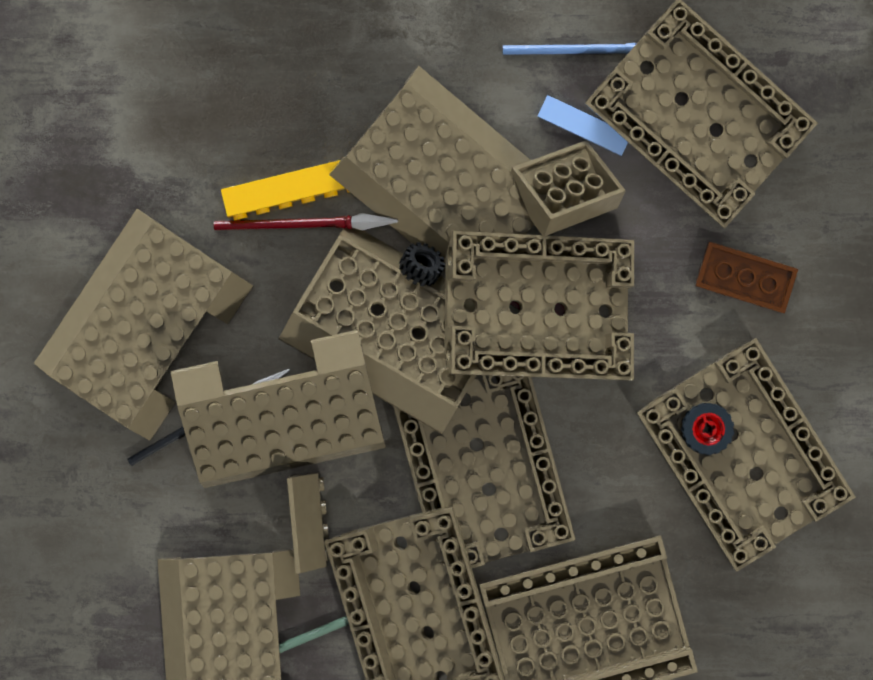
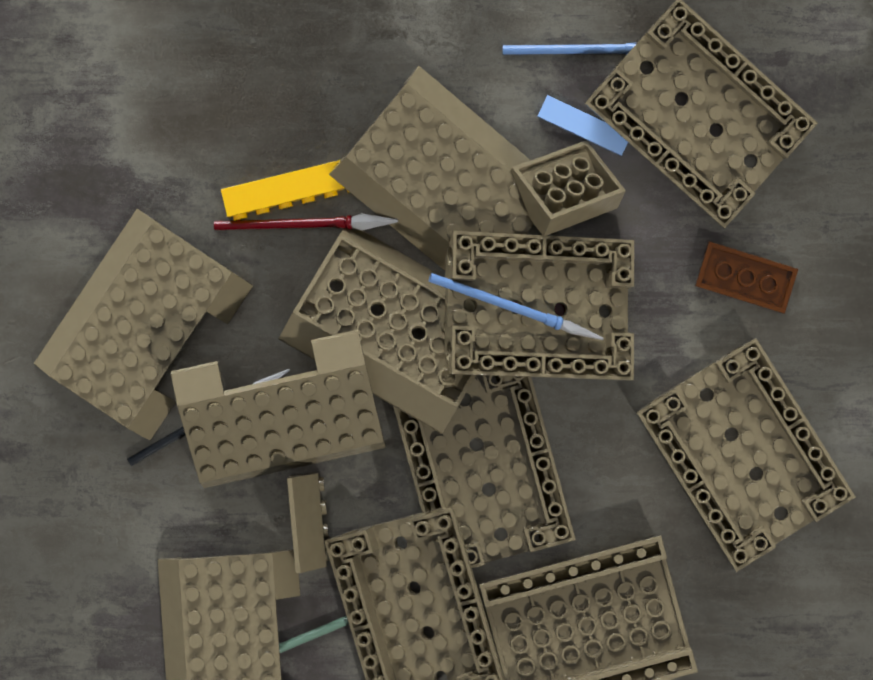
black tyre [399,242,445,287] -> none
black wheel [681,403,734,455] -> none
none -> medium blue piece [428,273,604,340]

